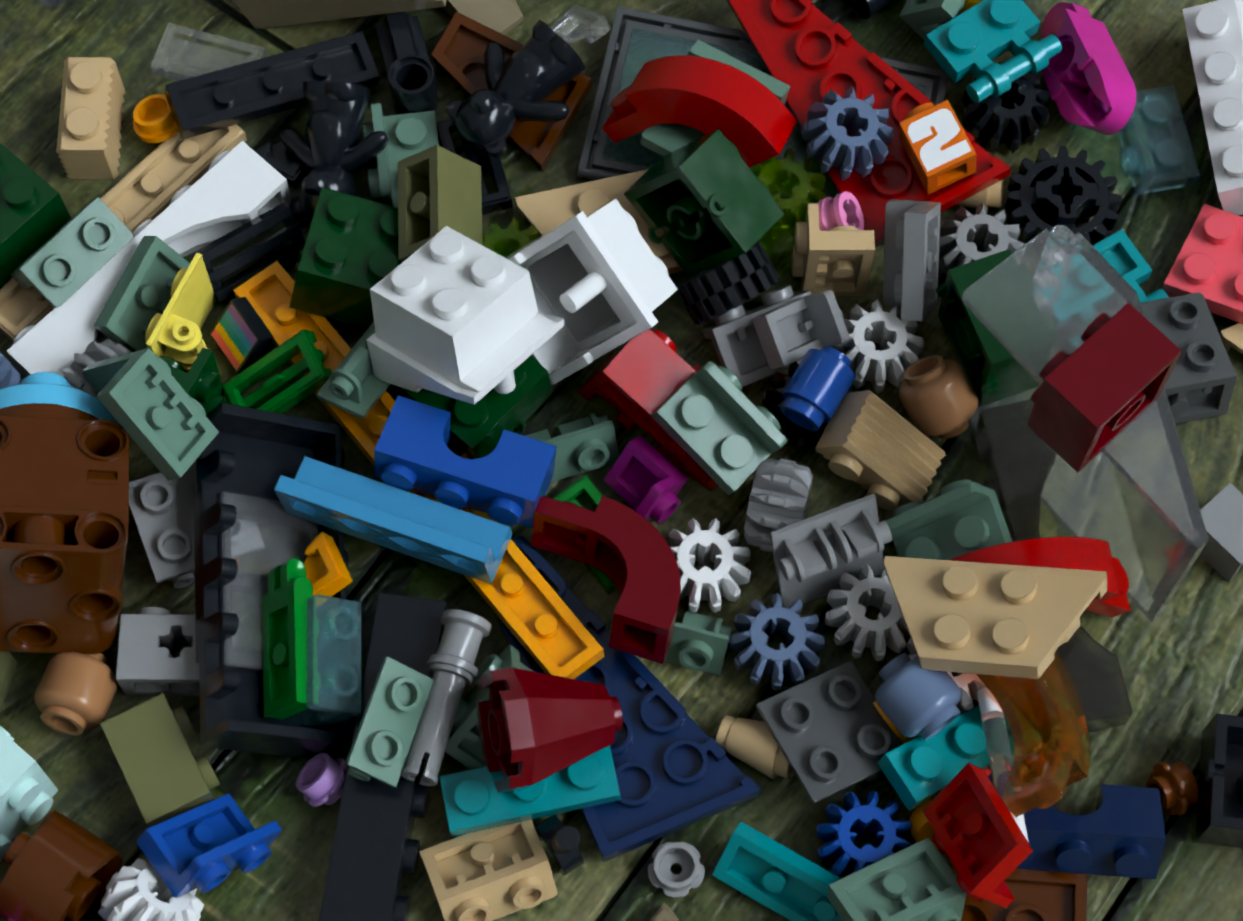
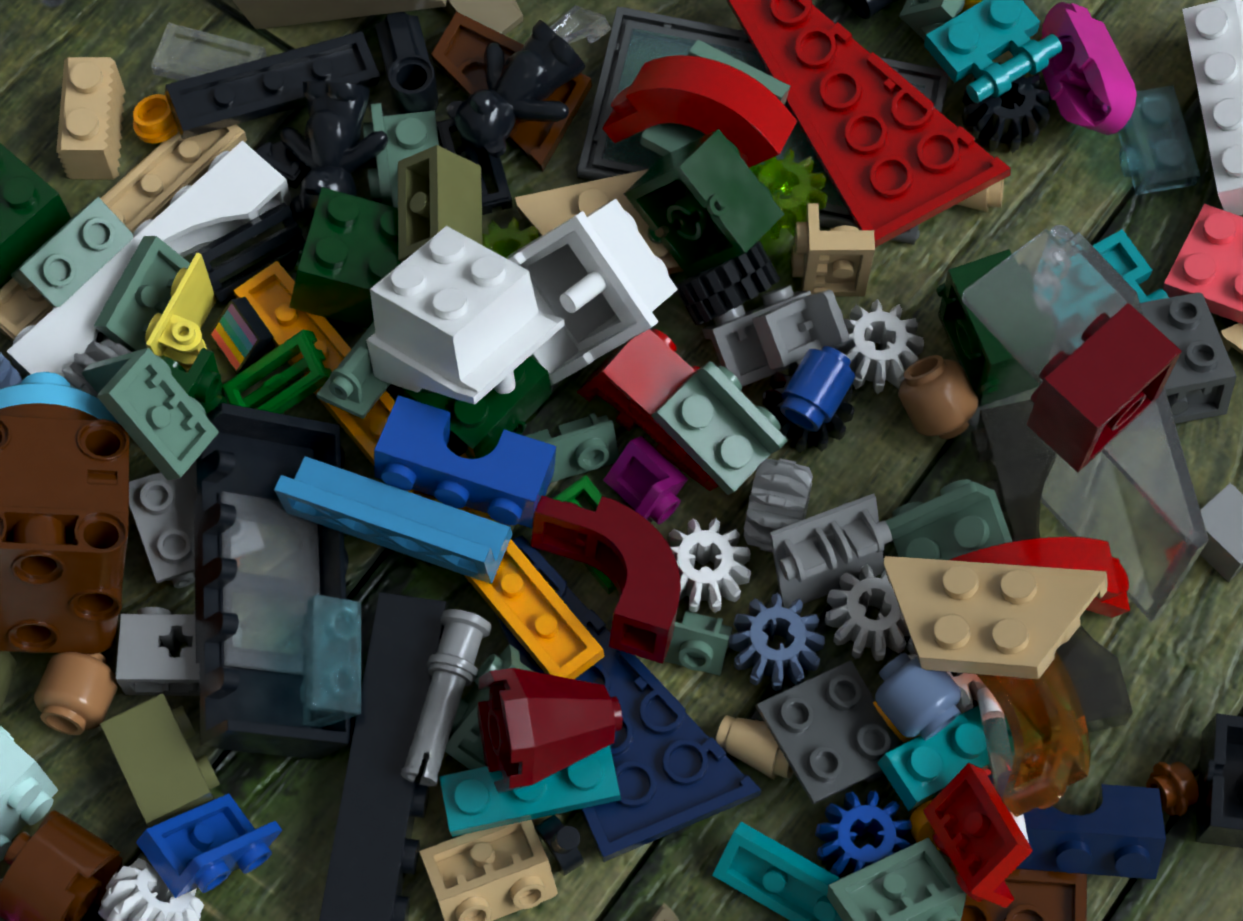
green hinge [262,558,318,719] -> none
lavender plate [296,752,347,807] -> none
light orange tile [304,532,353,609] -> none
sand green hinge [345,656,434,787] -> none
light grey plate [648,842,705,898] -> none
sand blue gear [801,86,894,181] -> none
tan brick [815,390,946,510] -> none
bright pink bush [818,191,864,231] -> none
light grey bracket [883,199,941,321] -> none
brick [899,100,977,195] -> none
light grey gear [938,203,1025,275] -> none
black gear [1004,146,1122,259] -> none

